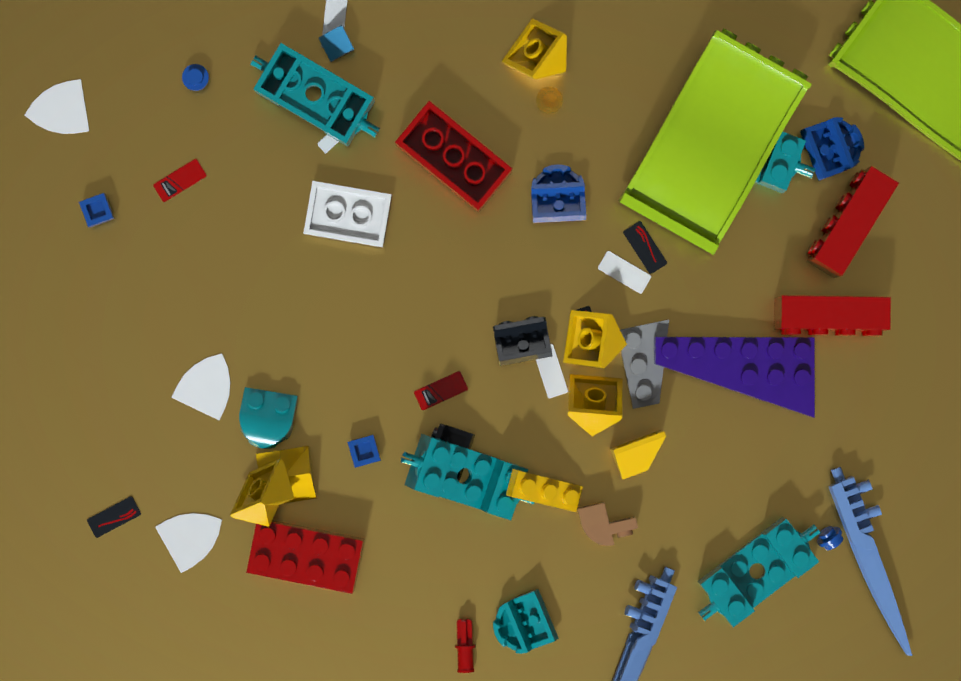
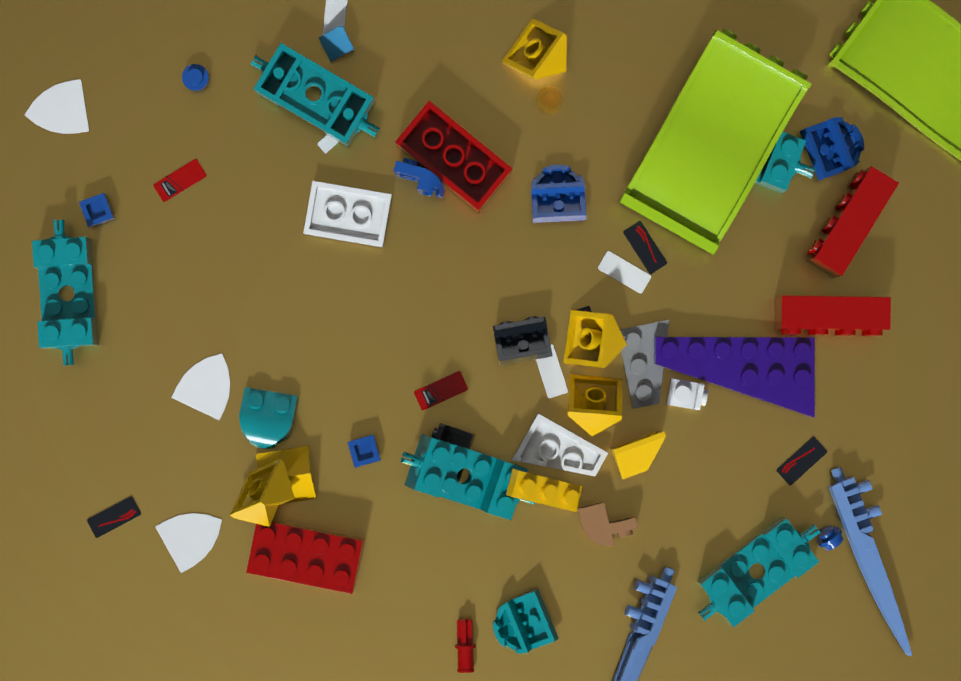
none -> teal brick [32,220,99,366]
none -> blue slope [394,158,445,198]
none -> white wing [512,414,608,476]
none -> white bracket [666,378,708,410]
none -> black sticker [777,437,827,485]

